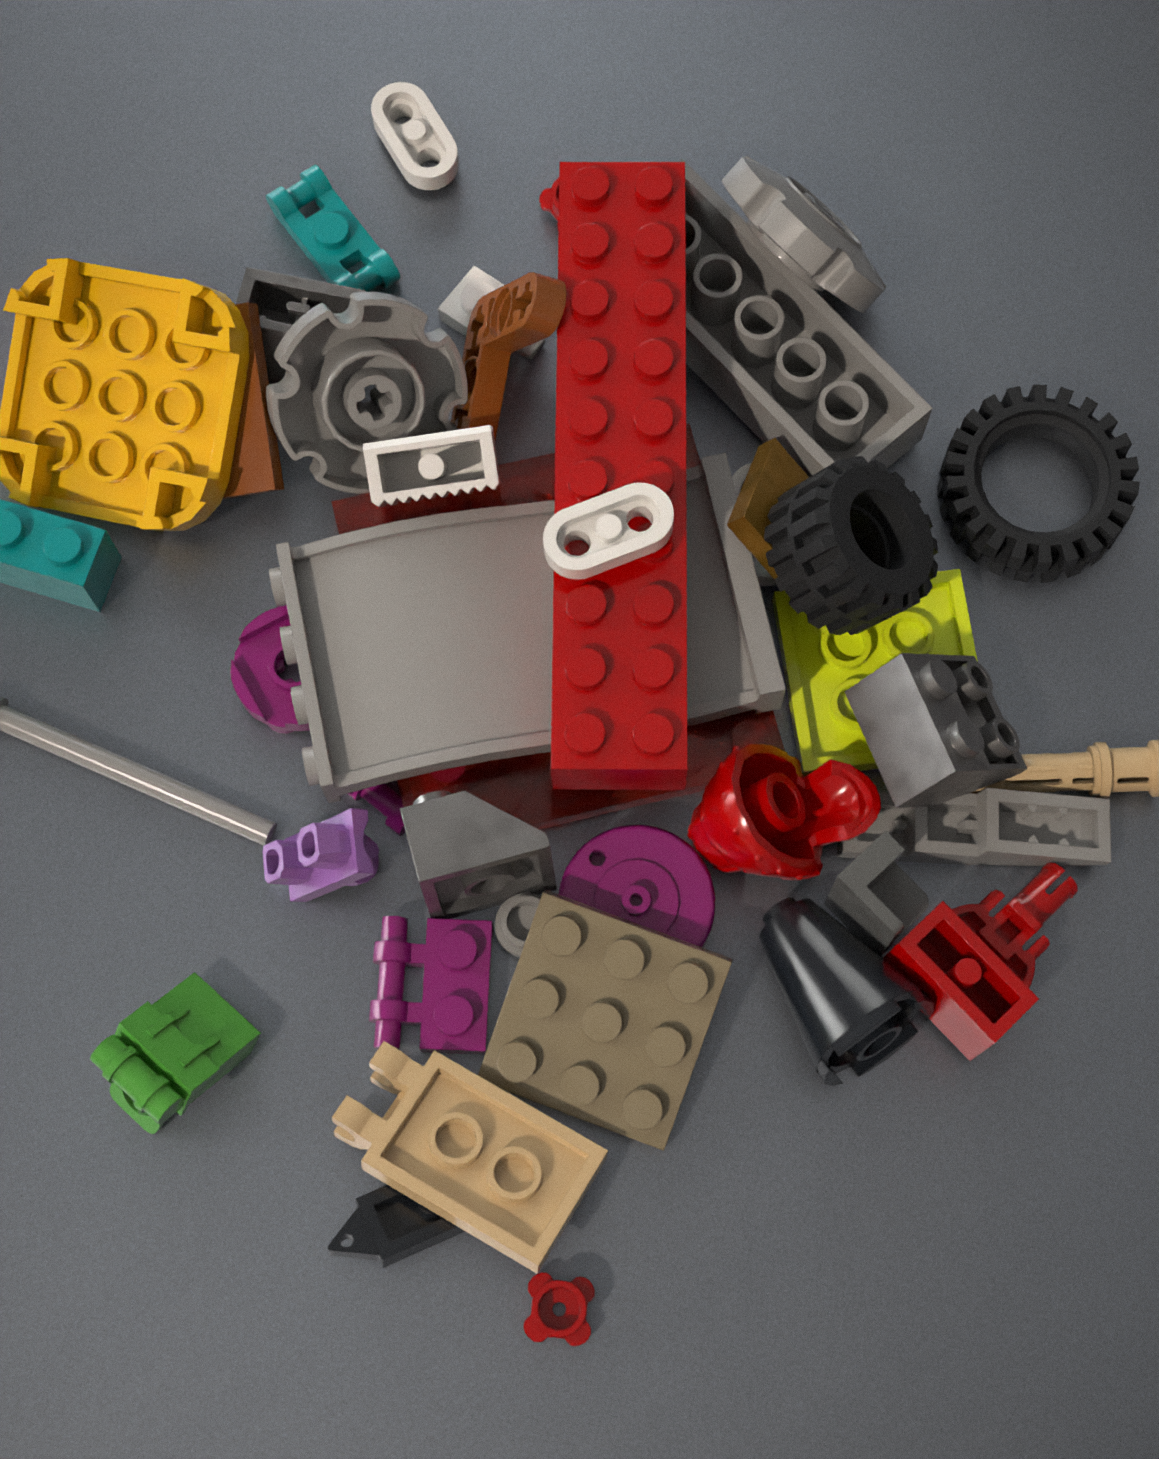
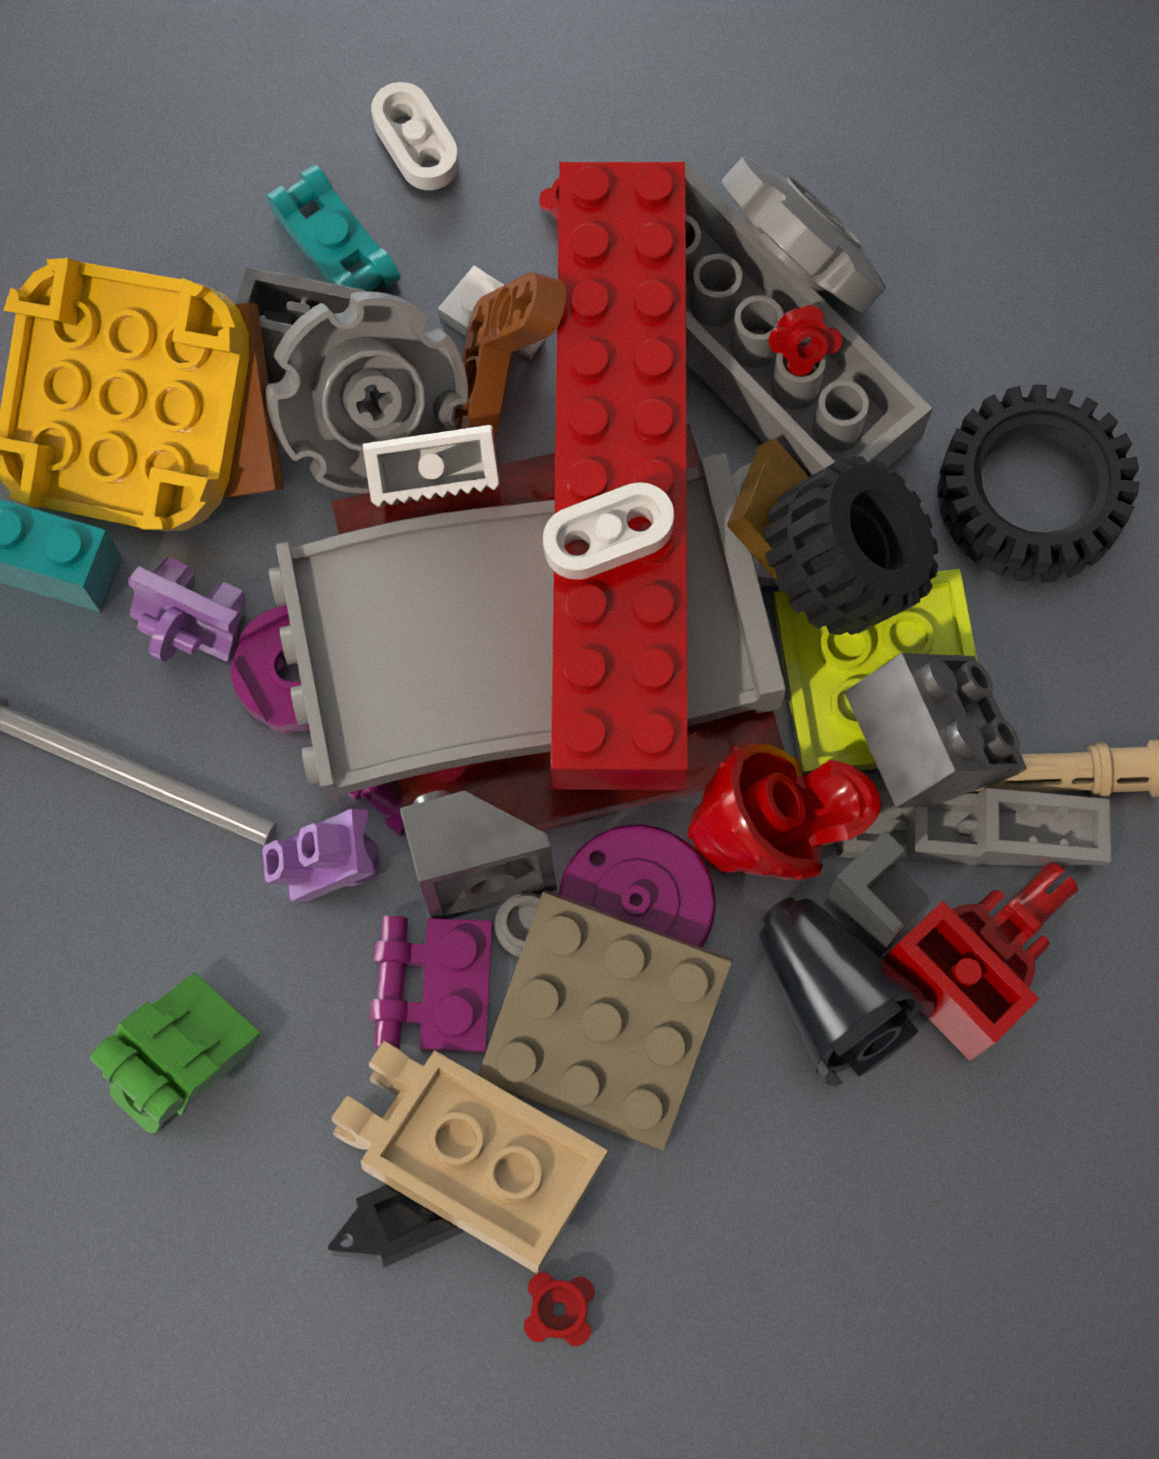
none -> medium lavender hips [128,557,246,663]
none -> red plate [768,305,842,376]

